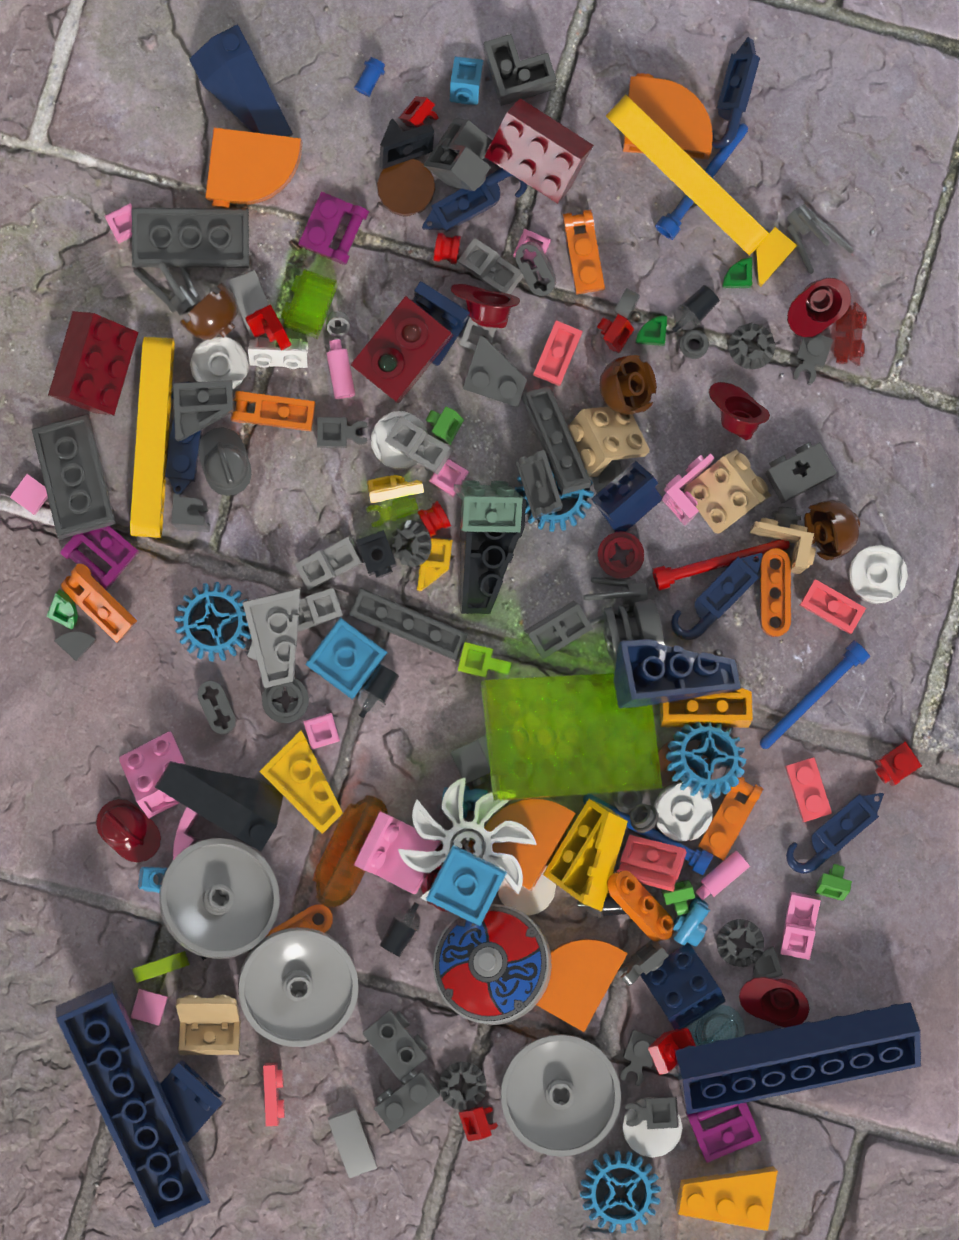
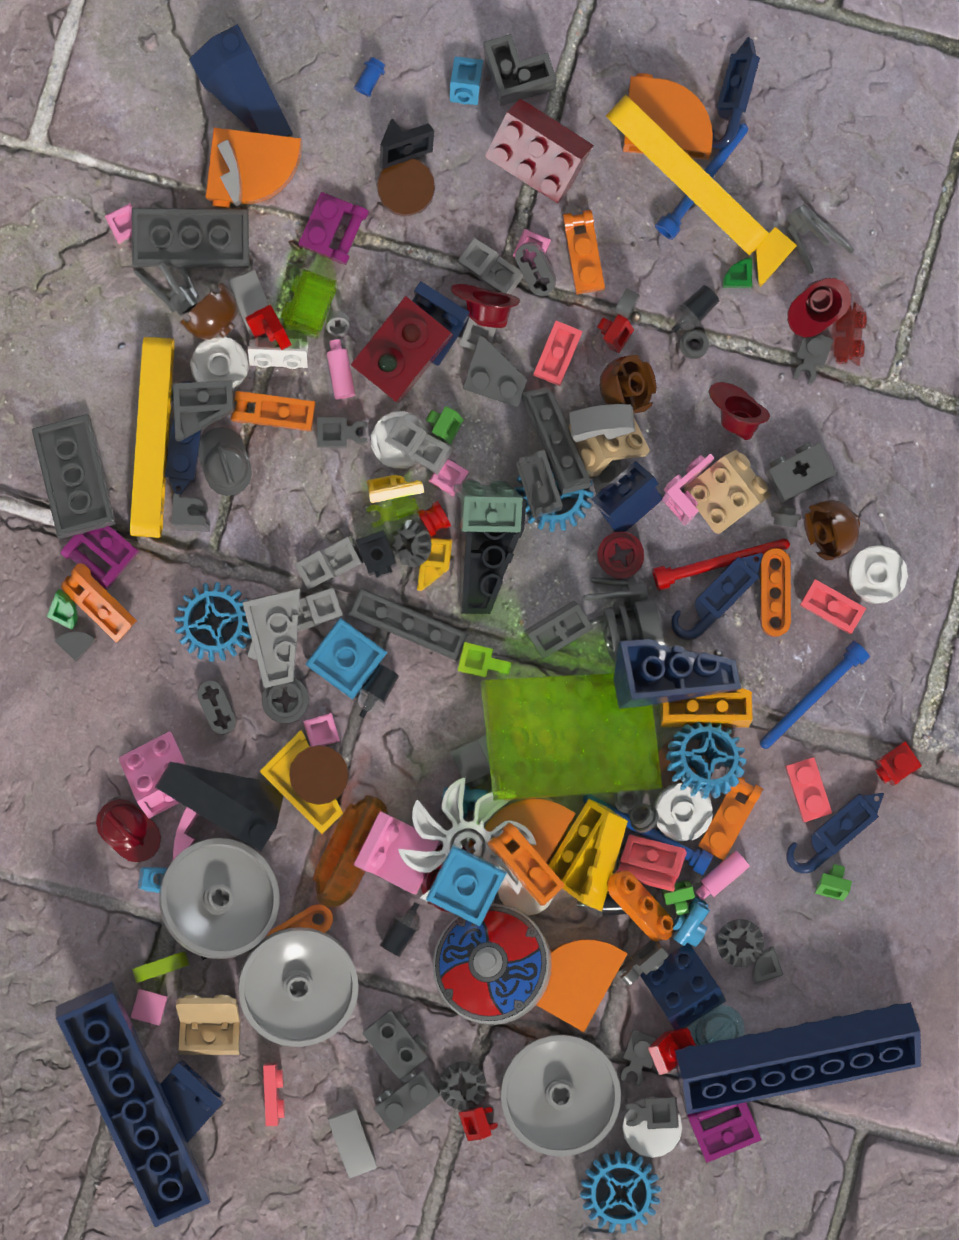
bright pink tile [10,474,48,515] -> none
dark red piece [48,311,139,416] -> none
red tile [399,96,438,127] -> none
dark blue plate [422,168,528,233] -> none
dark grey brick [423,118,493,191] -> none
red wheel [433,232,461,265] -> none
green tile [636,315,667,346] -> none
light orange wedge [676,1166,778,1231] -> none
dark grey gear [729,322,776,369] -> none
dark red piece [739,977,810,1028] -> none
tan bracket [750,518,816,574] -> none
bright pink slope [780,892,821,960] -> none
none -> light grey slope [217,140,242,206]
none -> reddish brown tile [289,745,349,805]
none -> orange plate [487,822,565,906]
none -> light grey slope [569,404,635,442]

